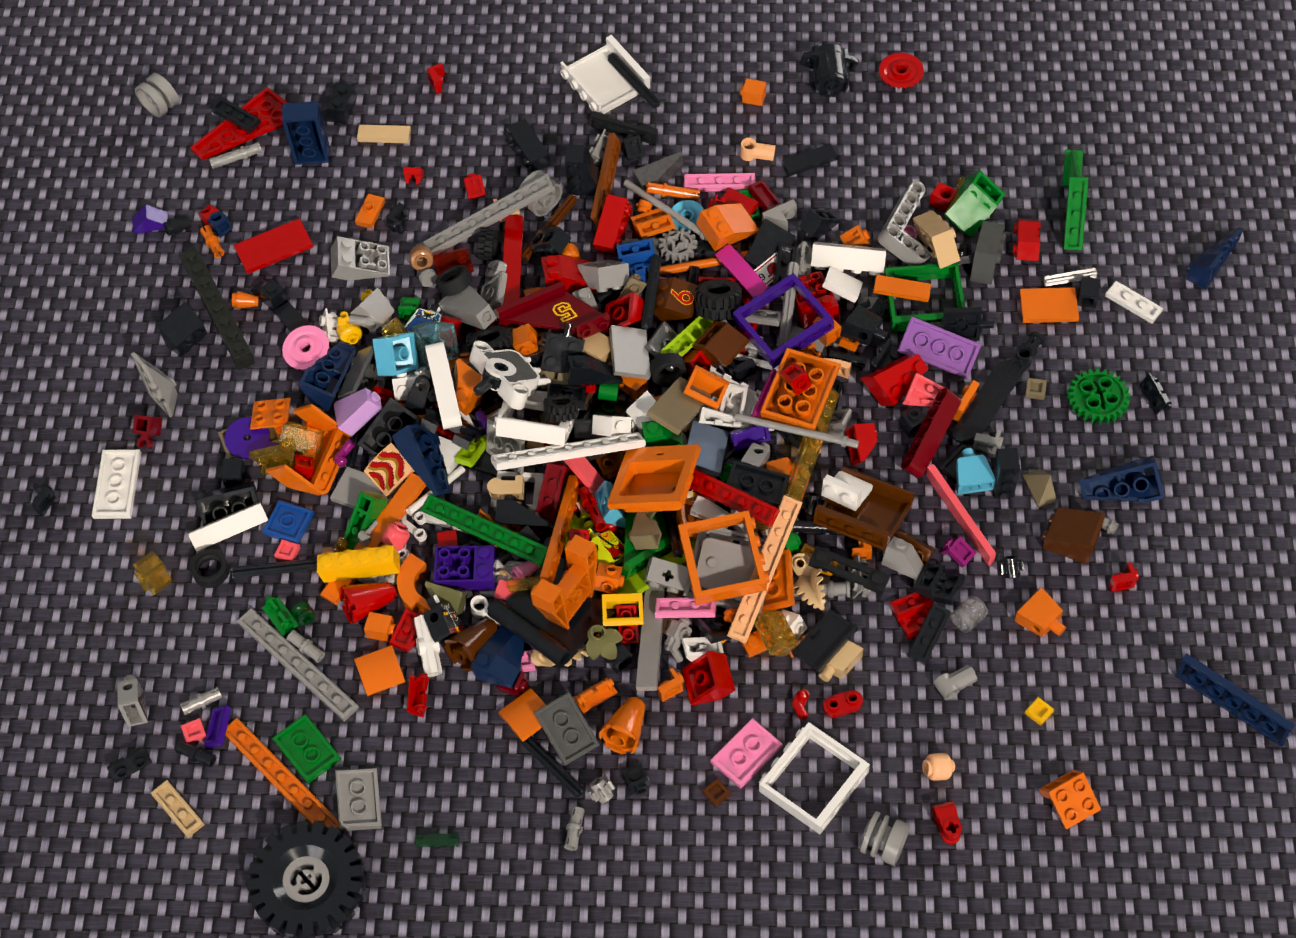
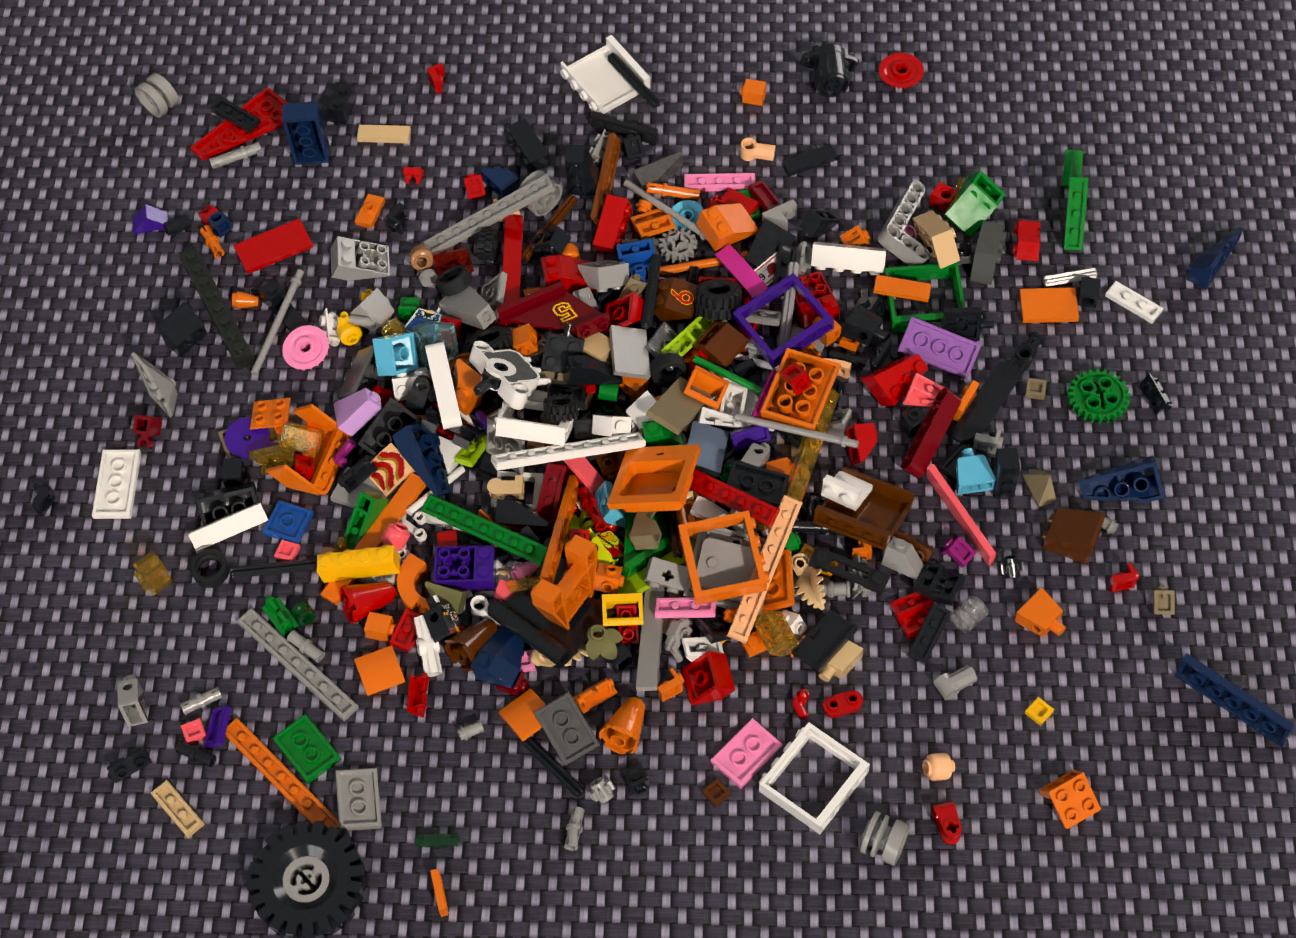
dark blue wedge [298,341,358,412] -> none
light grey hand [358,520,378,546] -> none
light grey beam [485,260,507,279] -> none
white tile [822,266,863,303] -> none
none -> light grey bar [251,269,304,375]
none -> black hinge [338,455,378,493]
none -> orange tile [430,869,449,917]
none -> light grey pin [456,720,484,741]
none -> dark blue slope [480,168,520,198]
none -> green bar [692,355,763,394]
none -> dark tan bracket [1151,586,1175,615]

